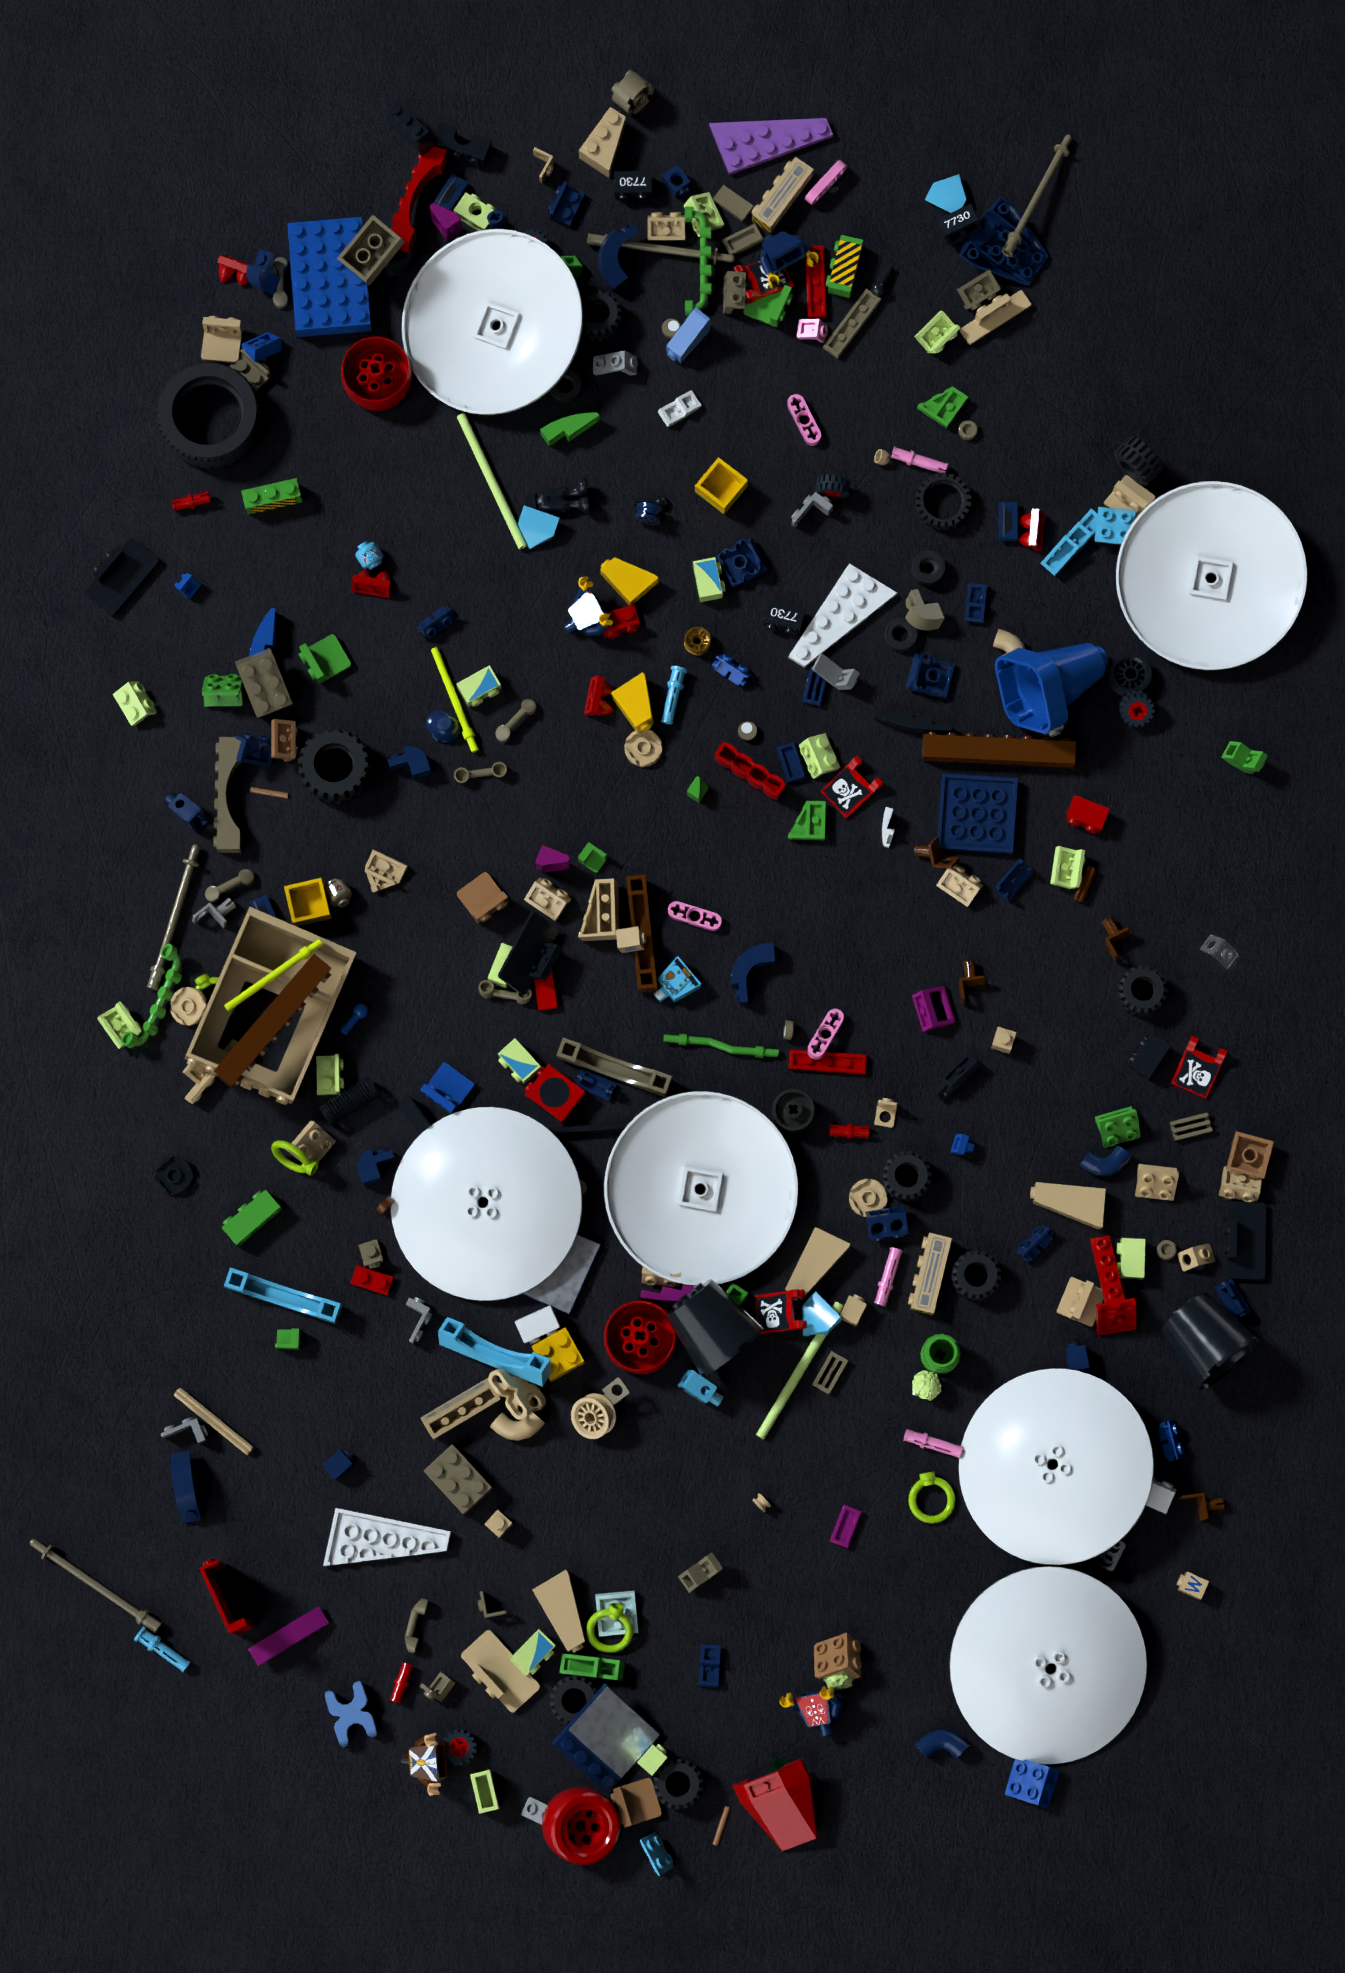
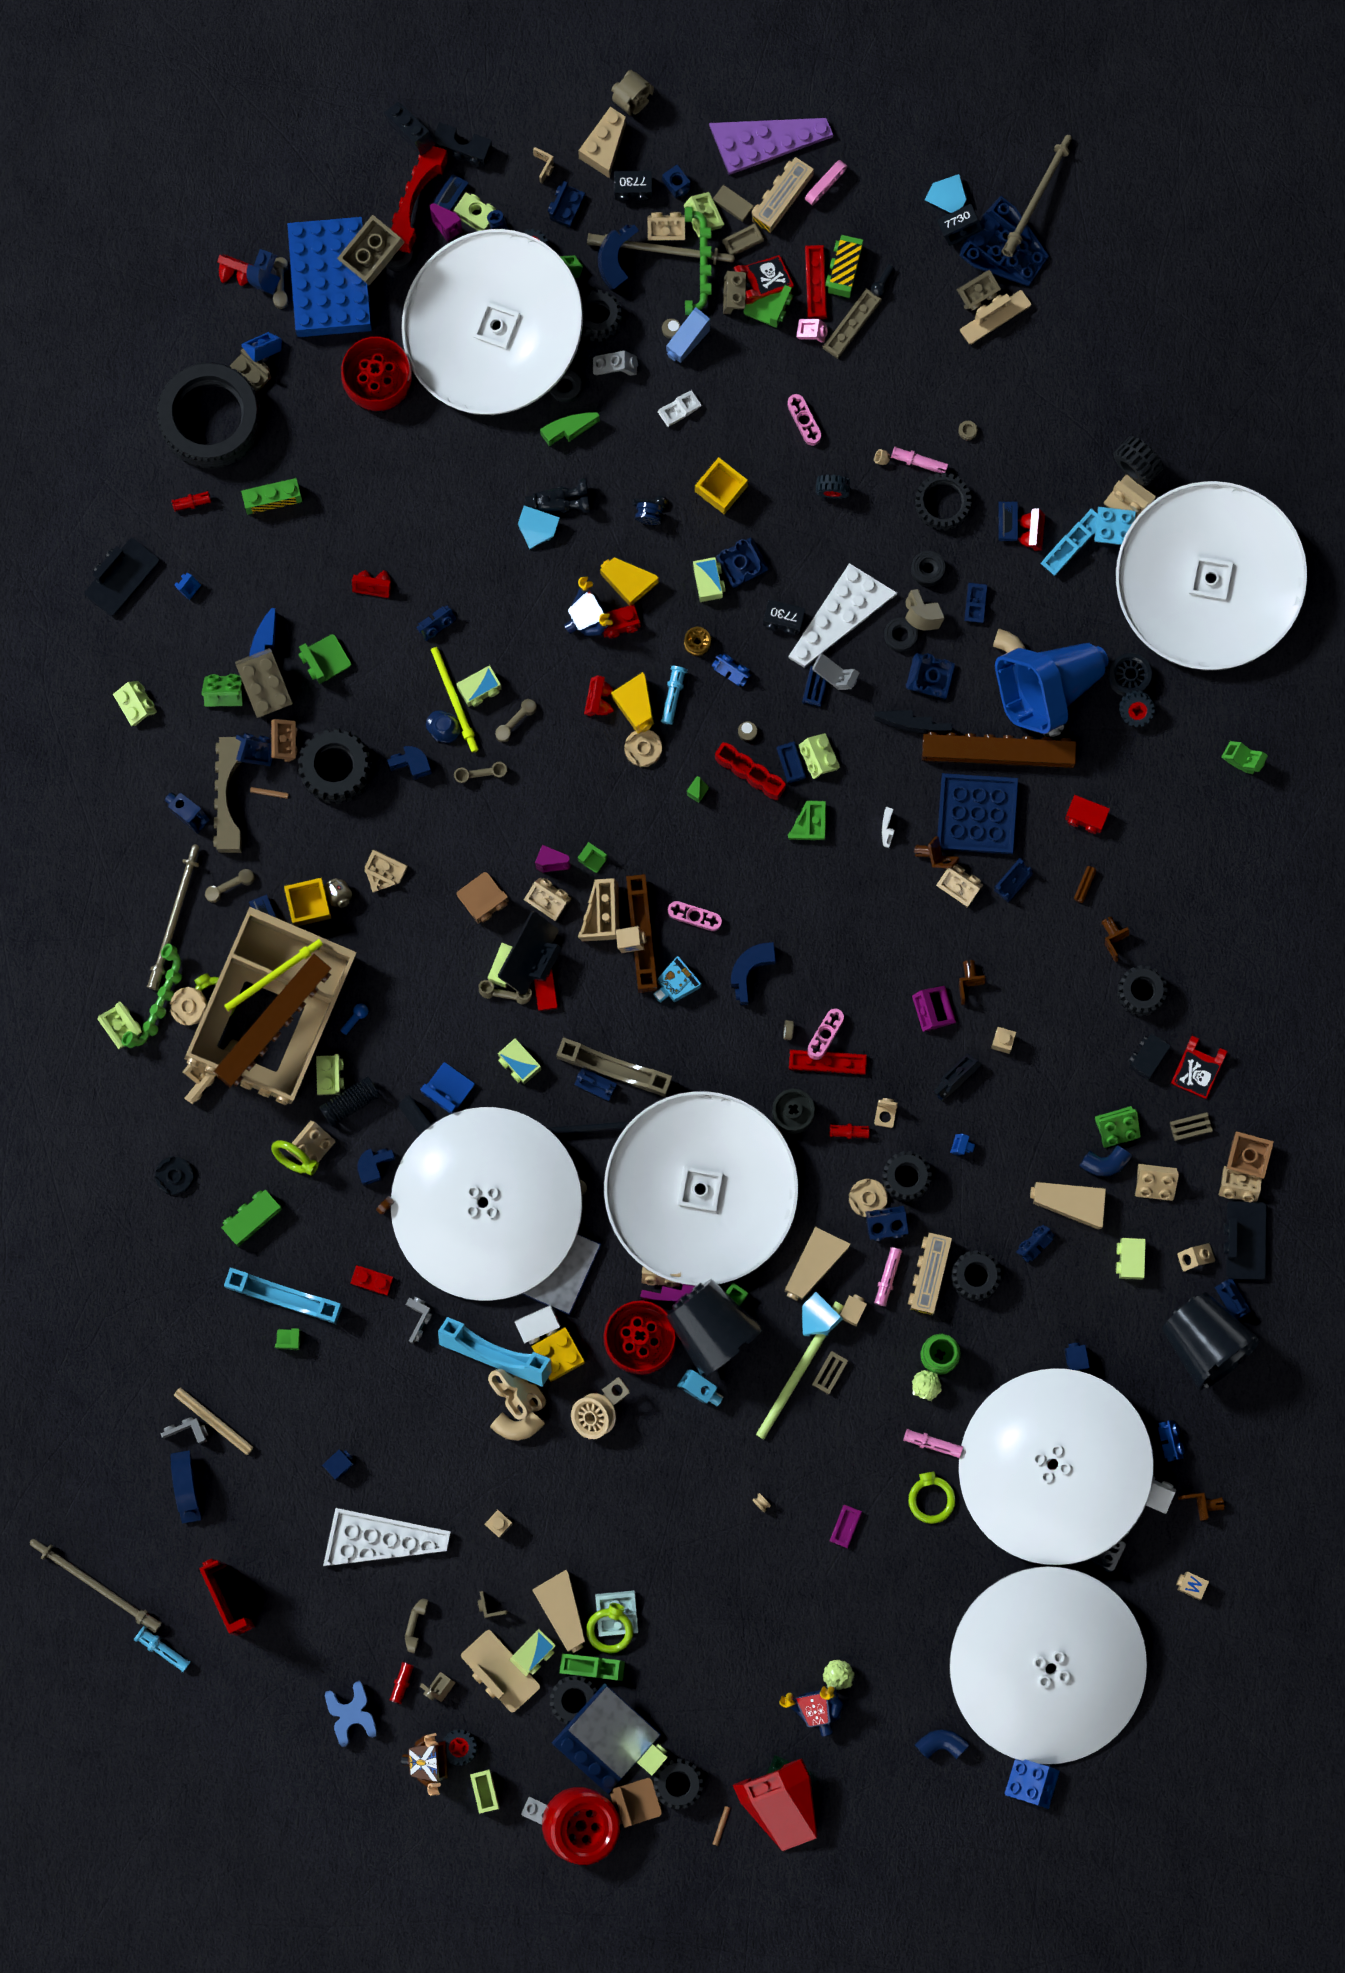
light grey bracket [192,898,236,928] -> none
tan bracket [201,316,242,363] -> none
magenta slope [248,1606,329,1666] -> none
medium azure head [355,541,383,570] -> none
dark tan bracket [358,1239,384,1269] -> none
tan brick [421,1378,500,1439] -> none
dark tan brick [424,1444,493,1515] -> none
yellowish green piece [457,413,527,550] -> none
red brick [525,1064,585,1124] -> none
medium azure hinge [640,1831,674,1876] -> none
bright green bar [663,1034,779,1058] -> none
dark tan brick [678,1552,723,1593] -> none
dark blue slope [698,1644,721,1688] -> none
flag [755,1289,808,1334] -> none
dark blue torso [760,232,819,289] -> none
light grey bracket [791,492,833,527] -> none
medium nougat bracket [814,1633,862,1679] -> none
flag [820,755,884,819] -> none
yellowish green bracket [914,311,960,353] -> none
bright green wing [917,386,968,428] -> none
yellowish green bracket [1050,846,1085,889] -> none
tan bracket [1057,1277,1104,1327] -> none
red bracket [1090,1236,1136,1336] -> none
dark tan tile [1157,1240,1177,1260] -> none
clear bracket [1200,934,1238,969] -> none

